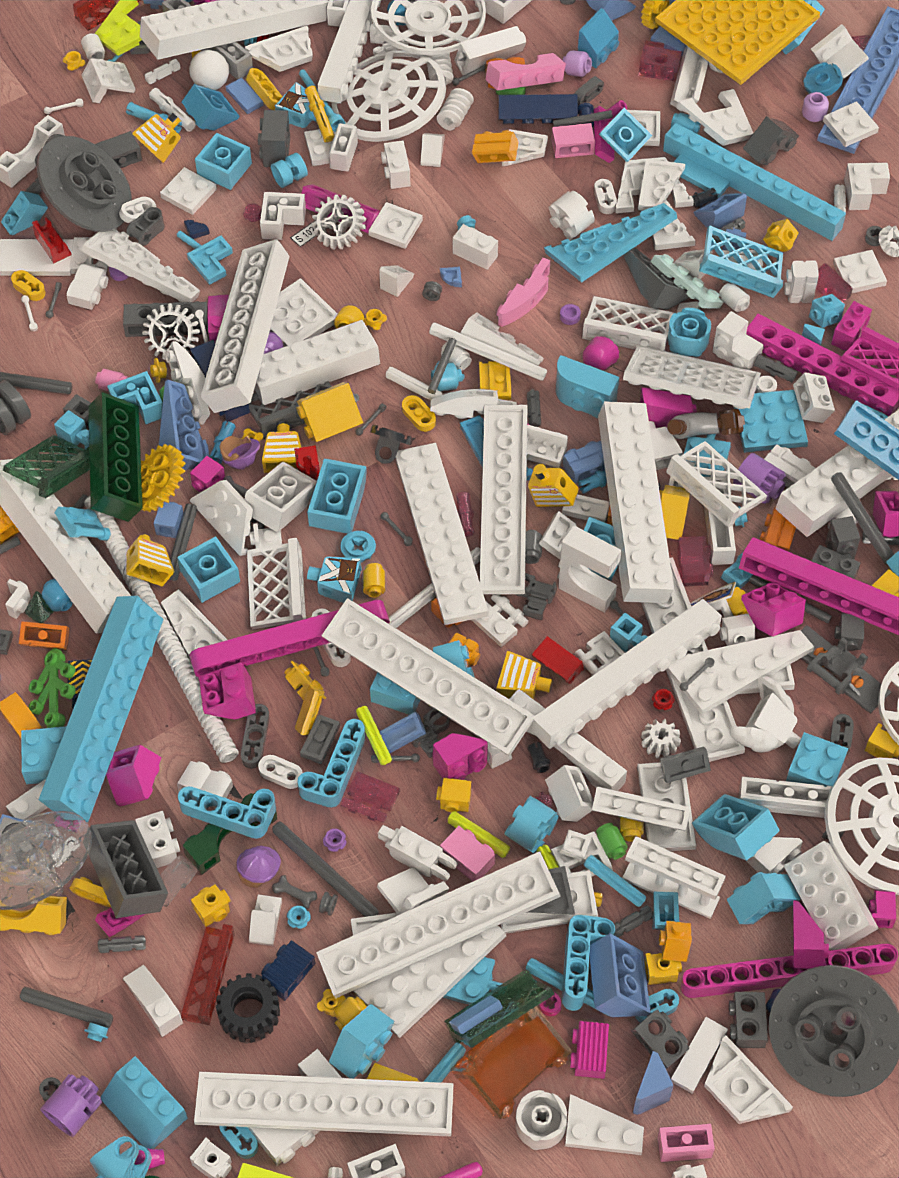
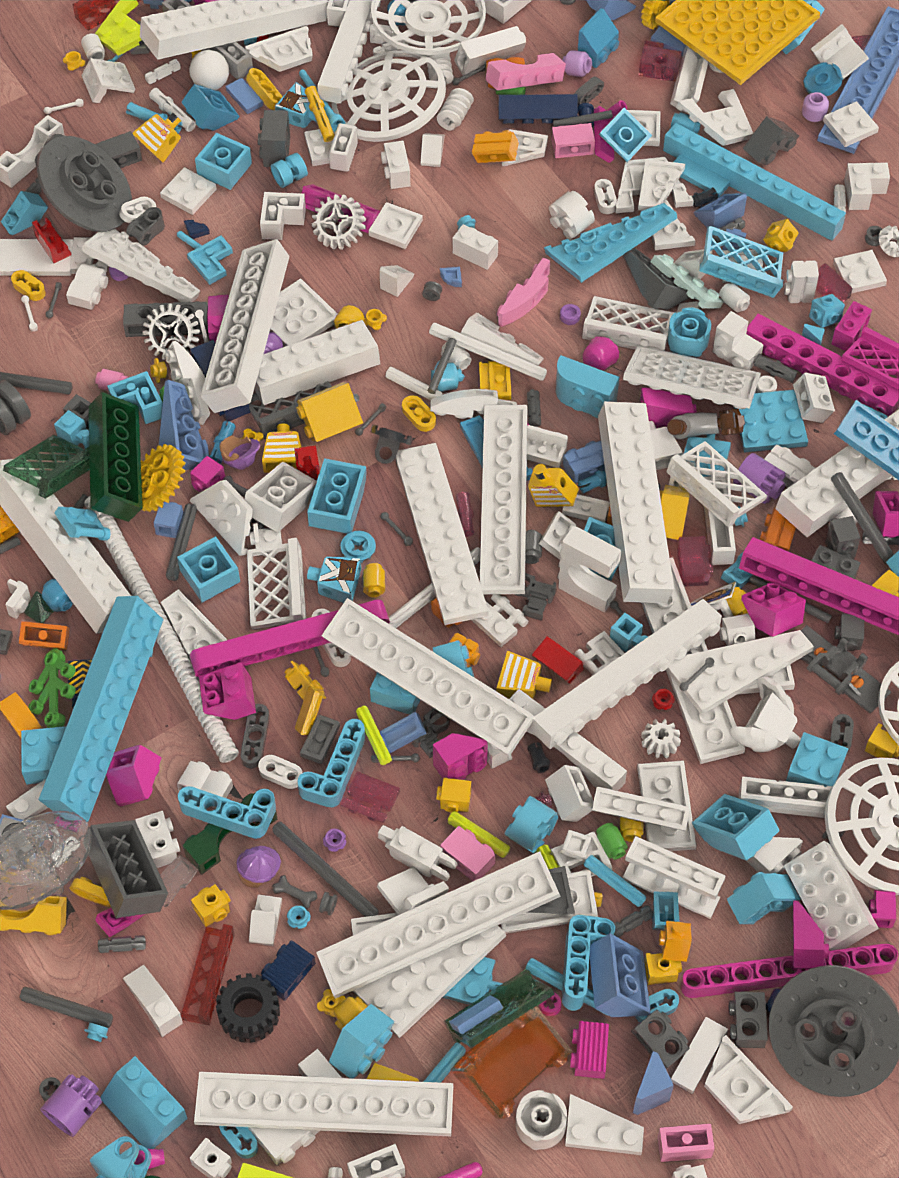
yellow torso [126,534,174,587] -> none
clear pink plate [243,203,262,222] -> none
white sticker [290,220,329,247] -> none
dark grey plate [660,746,711,783] -> none

